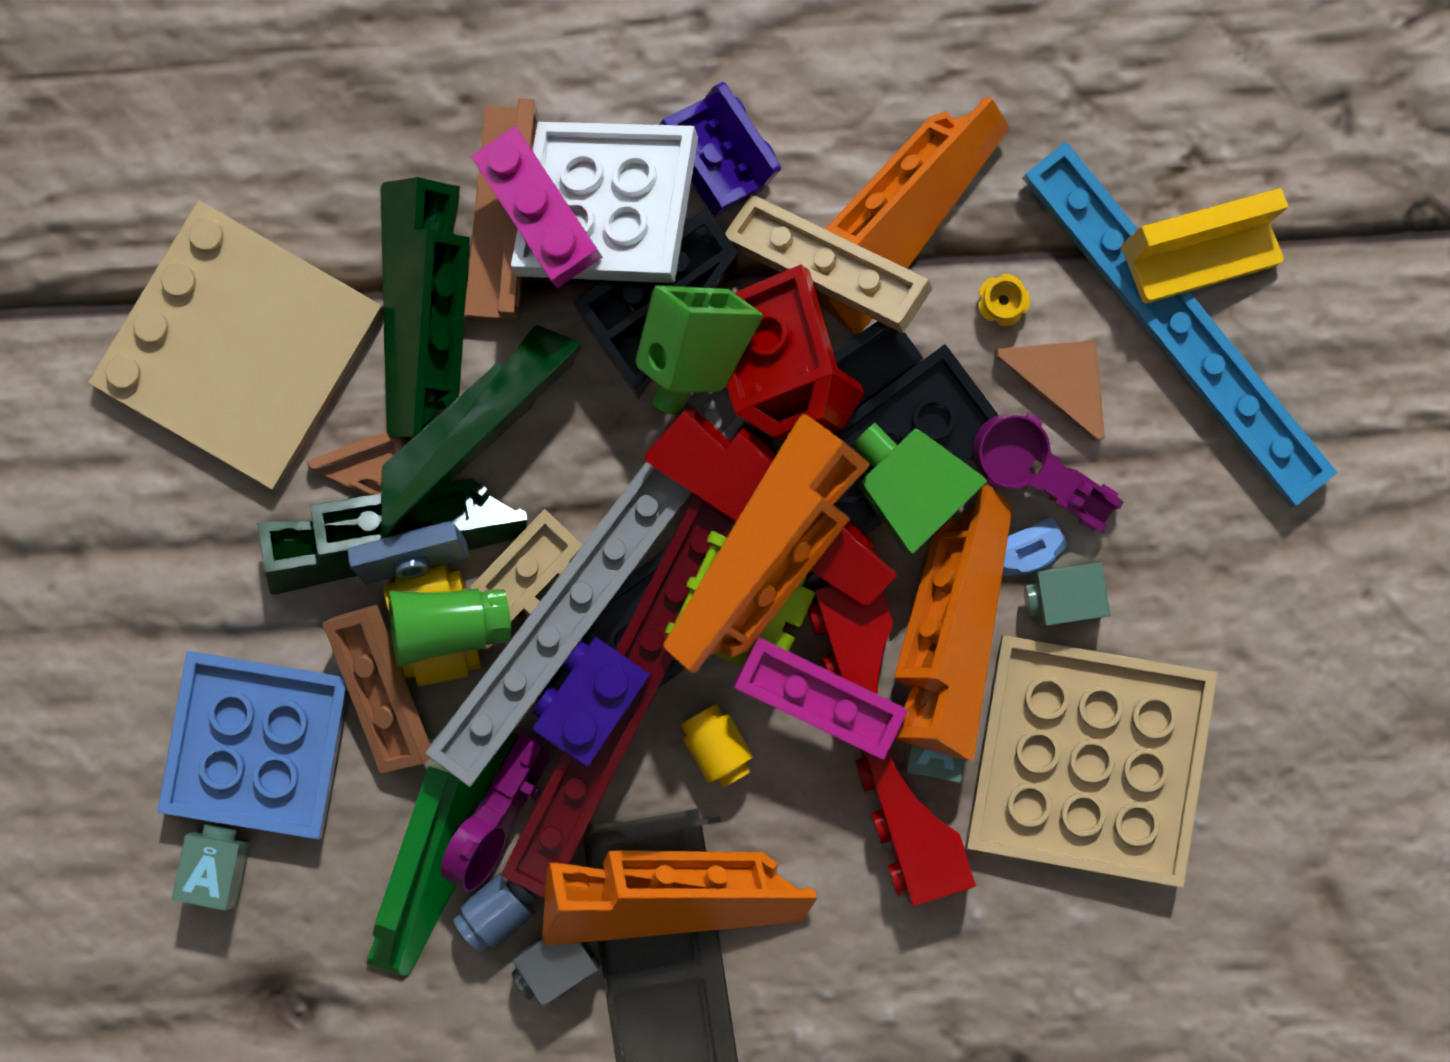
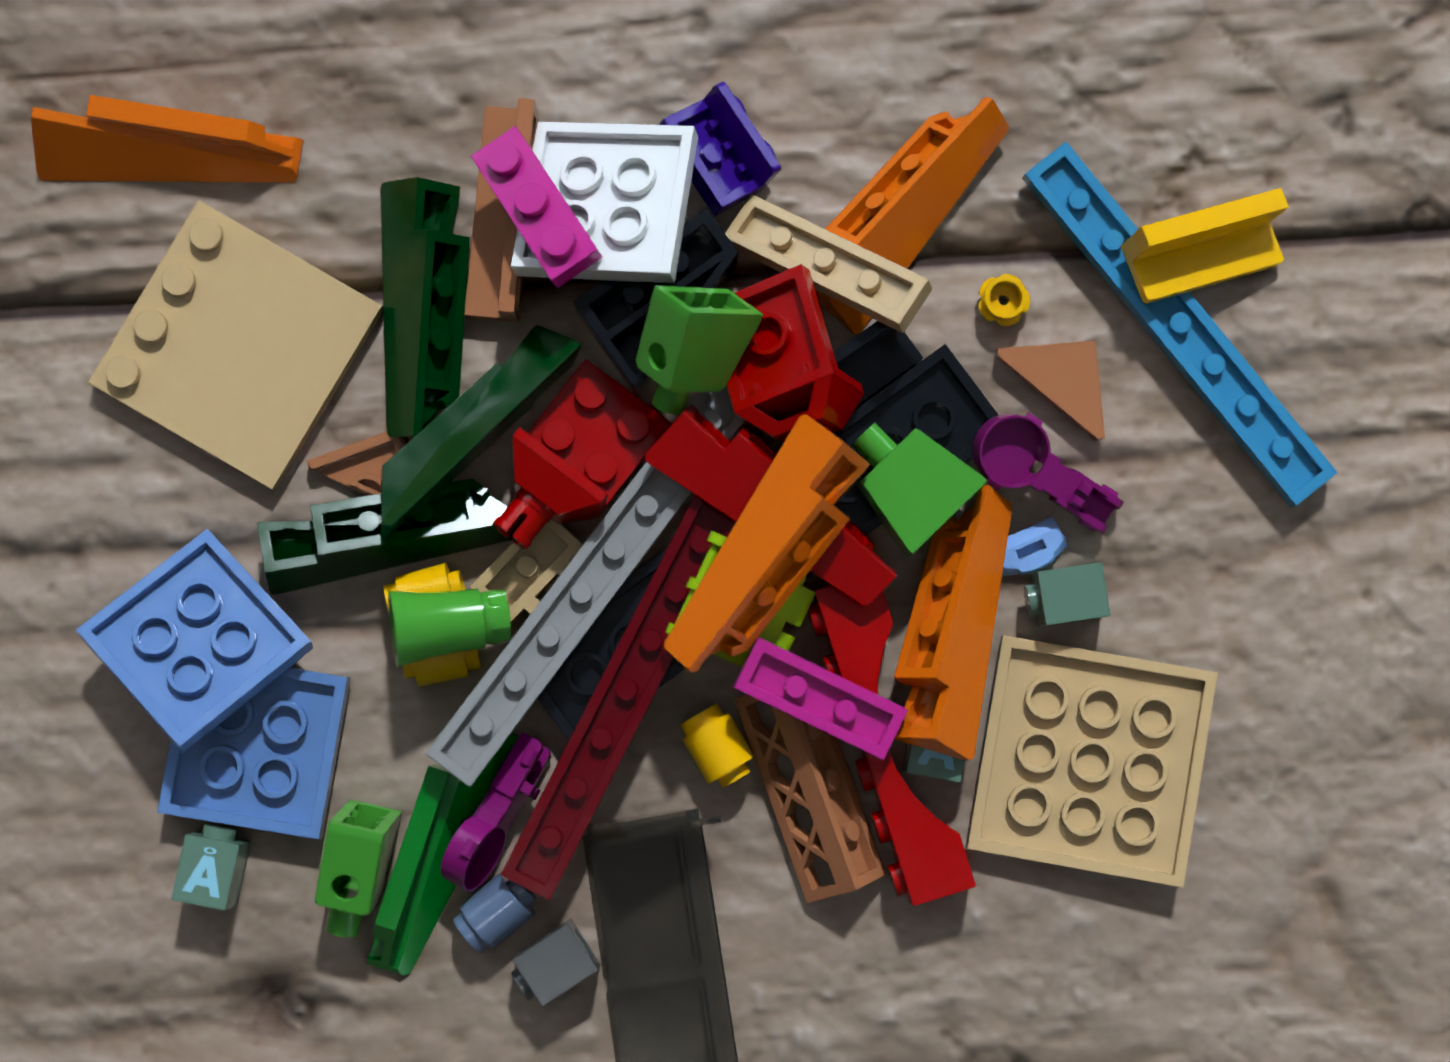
nougat plate [322,604,430,774] -> none
sand blue plate [347,521,470,585] -> none
dark purple bracket [532,637,651,767] -> none
orange wedge [542,851,817,946] -> none
none -> orange wedge [31,95,304,183]
none -> medium blue plate [76,529,313,753]
none -> bright green torso [314,799,402,938]
none -> red plate [492,359,671,551]
none -> nougat fence [734,694,887,903]

